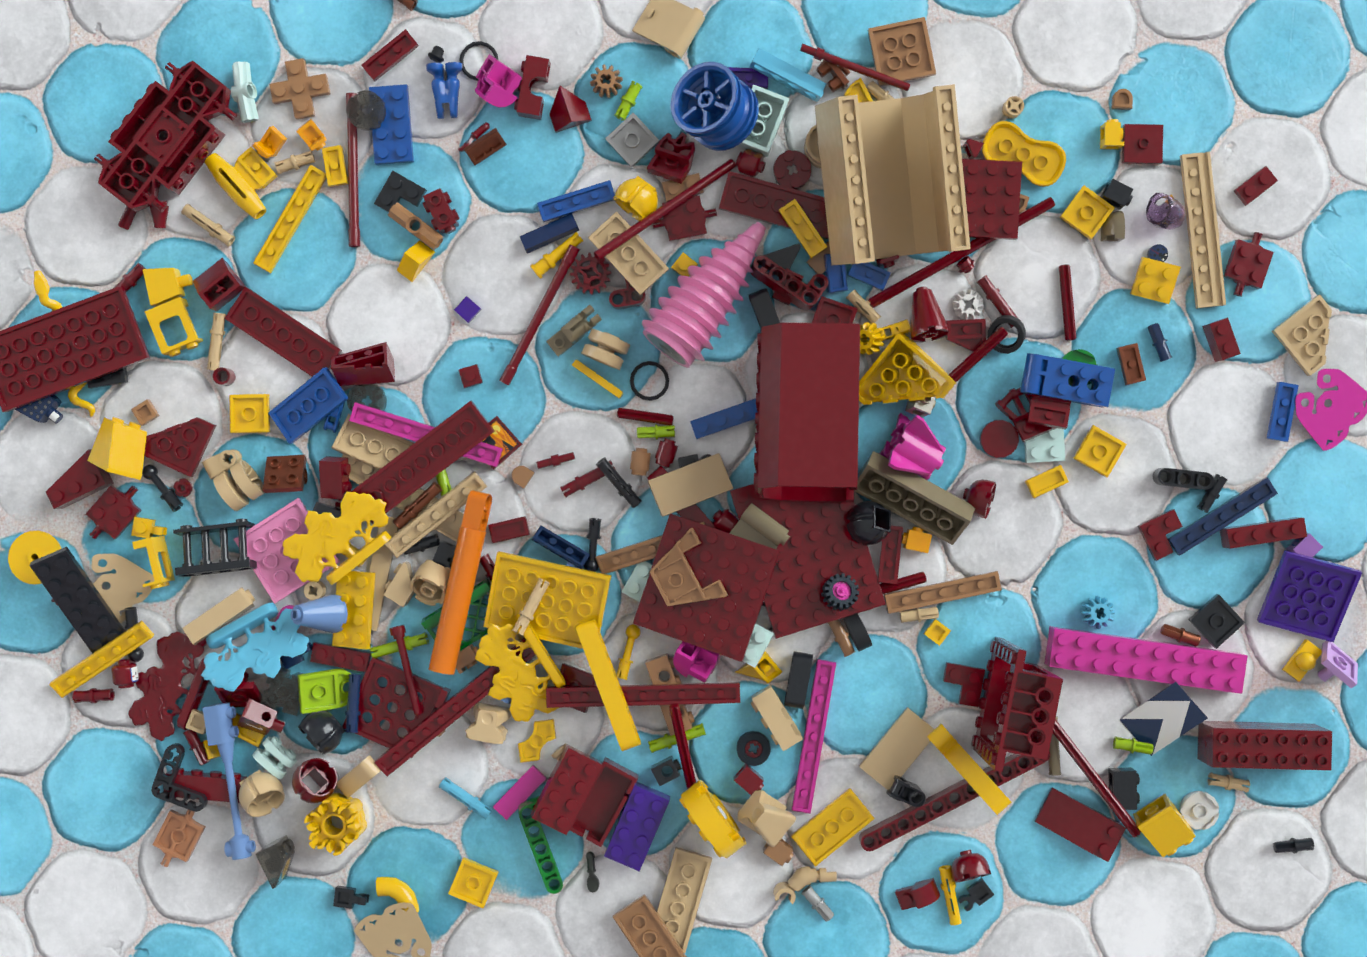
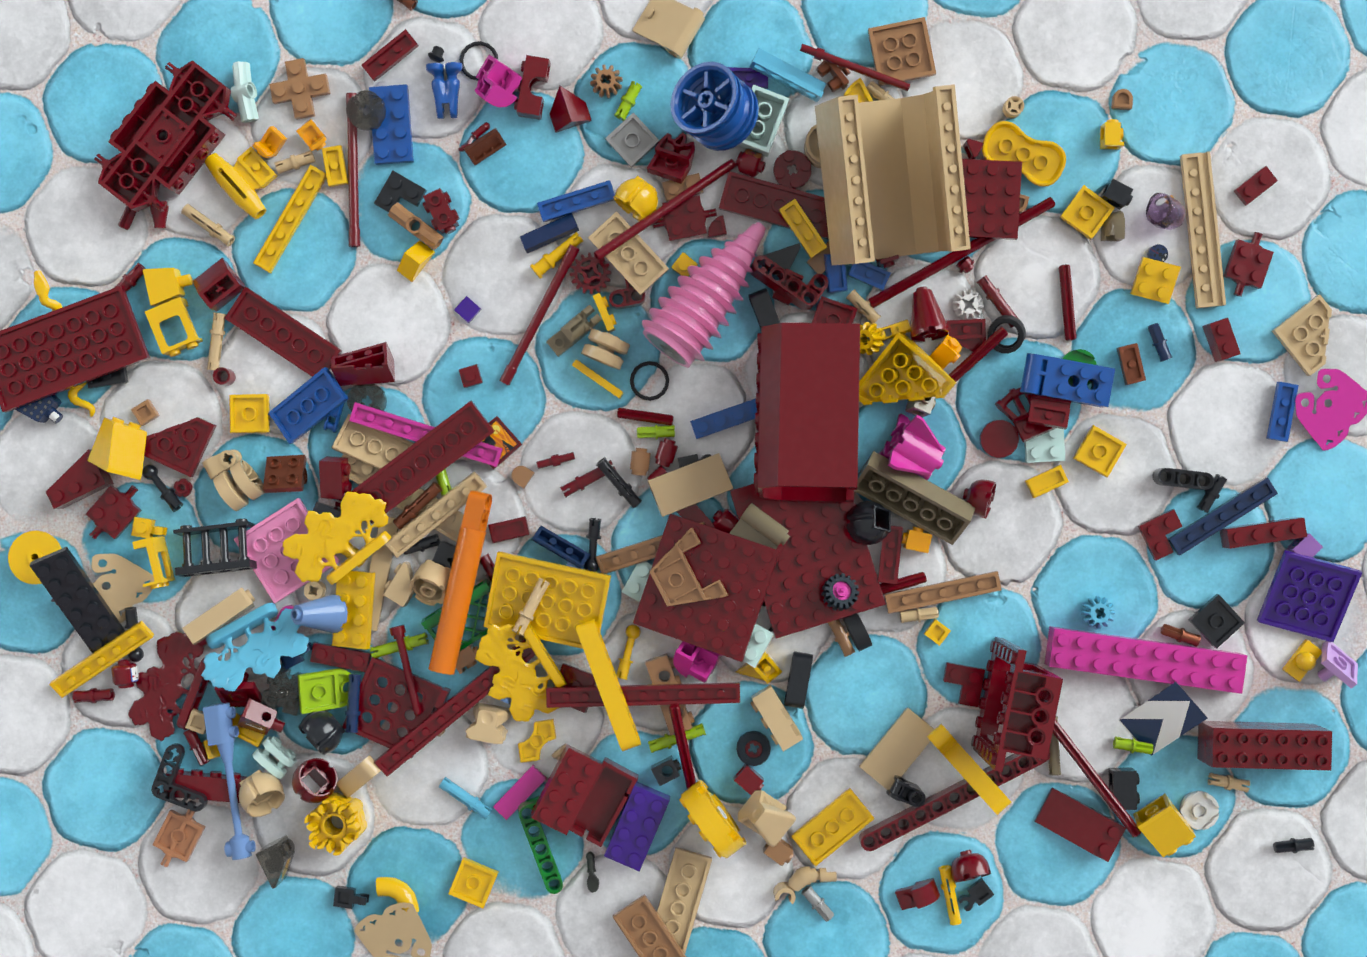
dark pink tile [791,659,836,814] -> none
dark red plate [1122,124,1163,164] -> none
none -> yellow plate [593,293,617,333]
none -> dark red tile [708,215,727,238]
none -> light orange brick [930,335,962,369]

